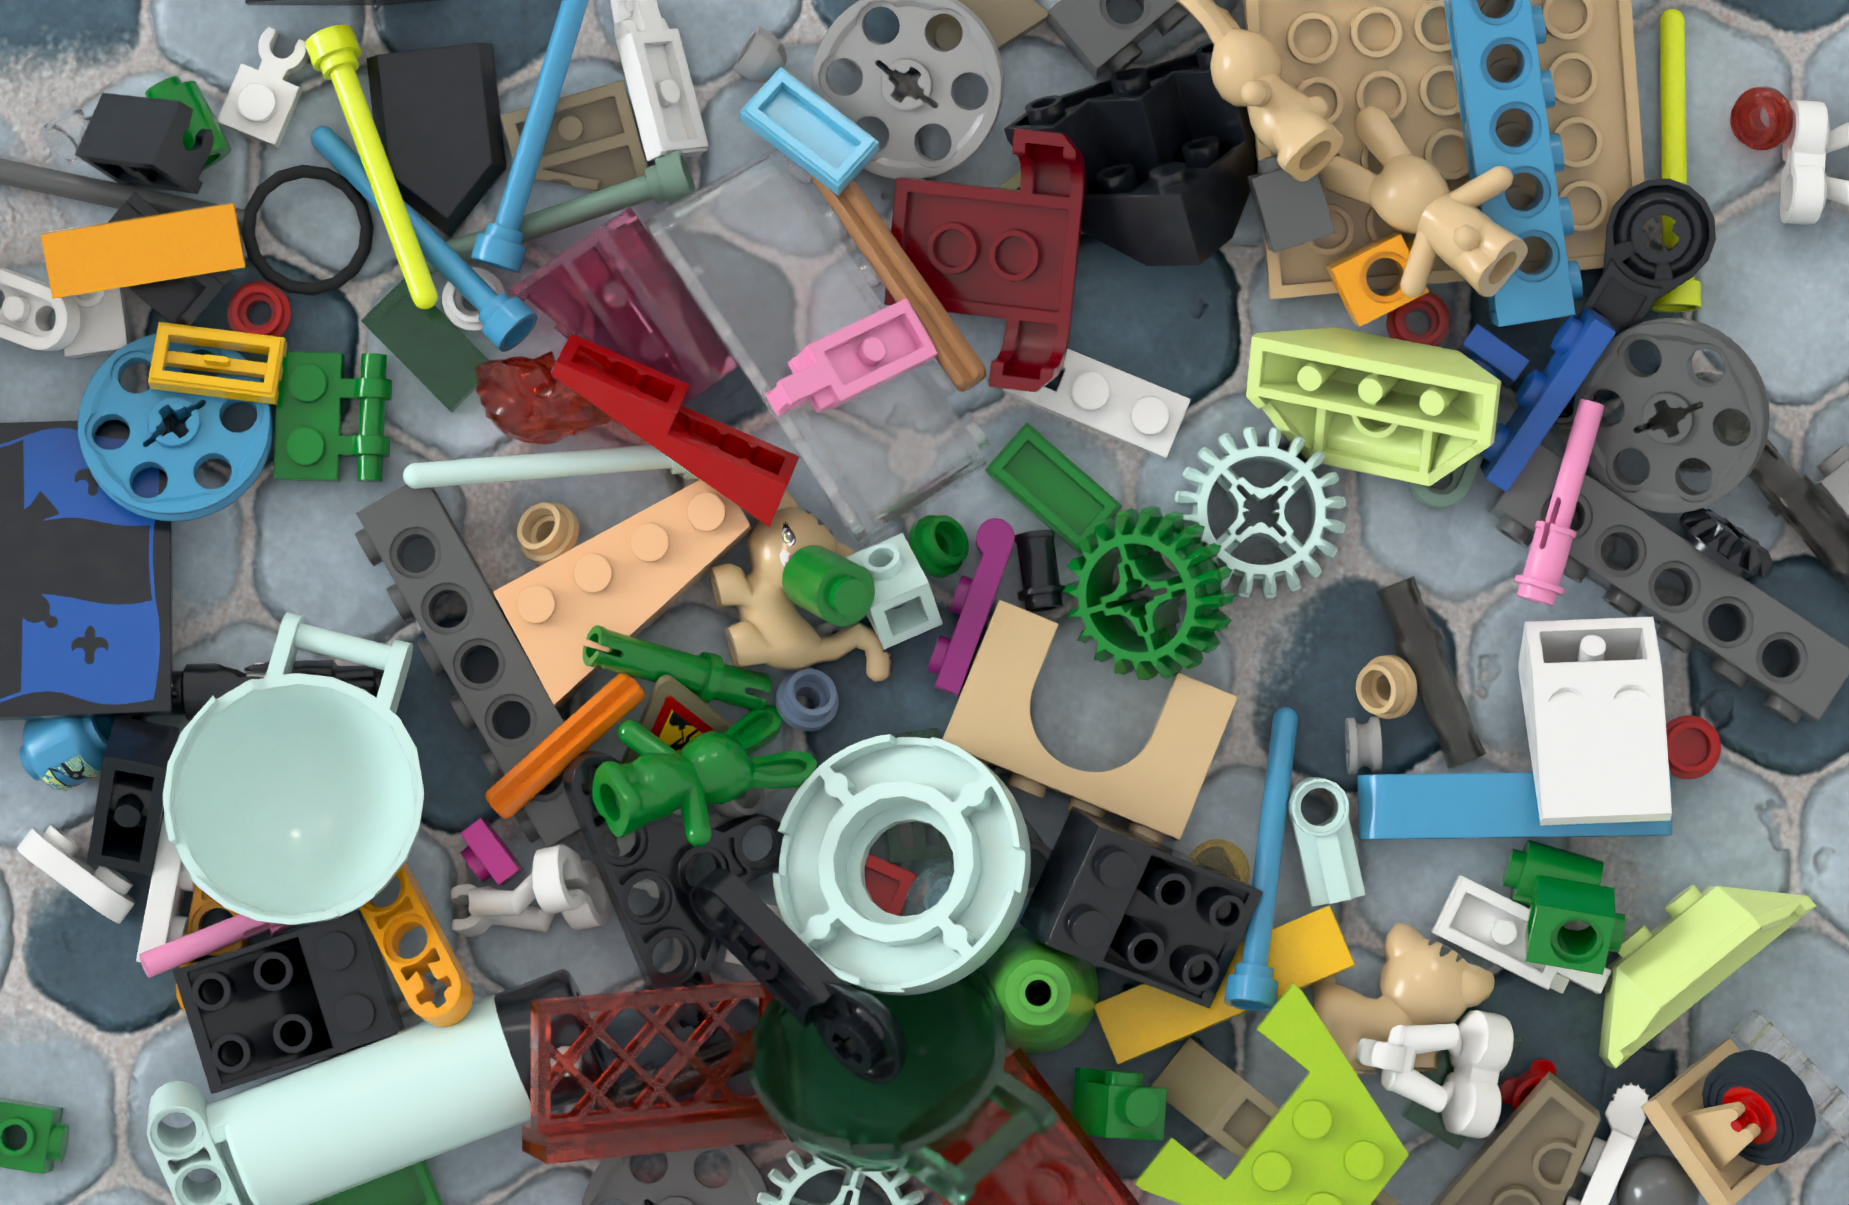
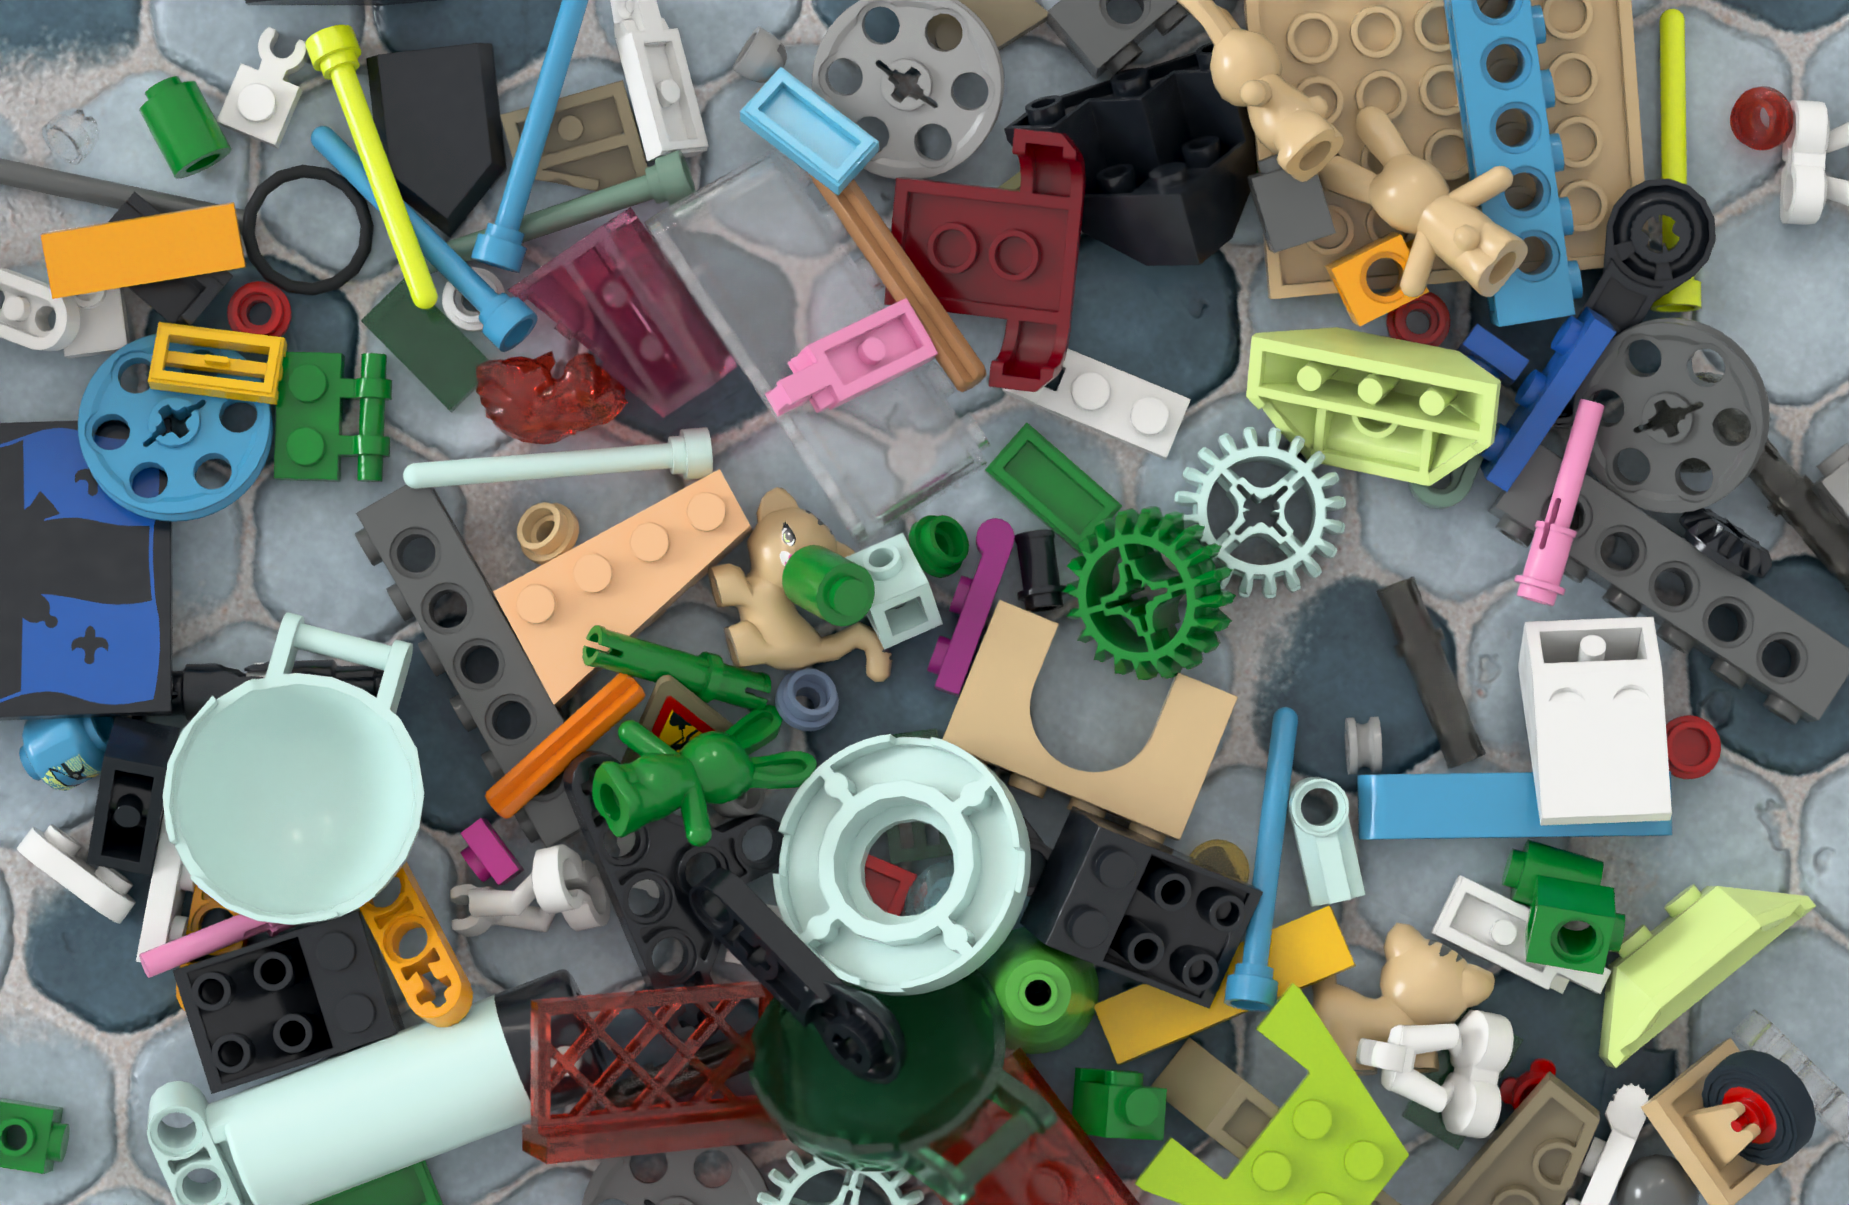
black hinge [75,93,214,194] -> none
red slope [551,333,800,527] -> none
tan plate [1356,655,1417,719] -> none

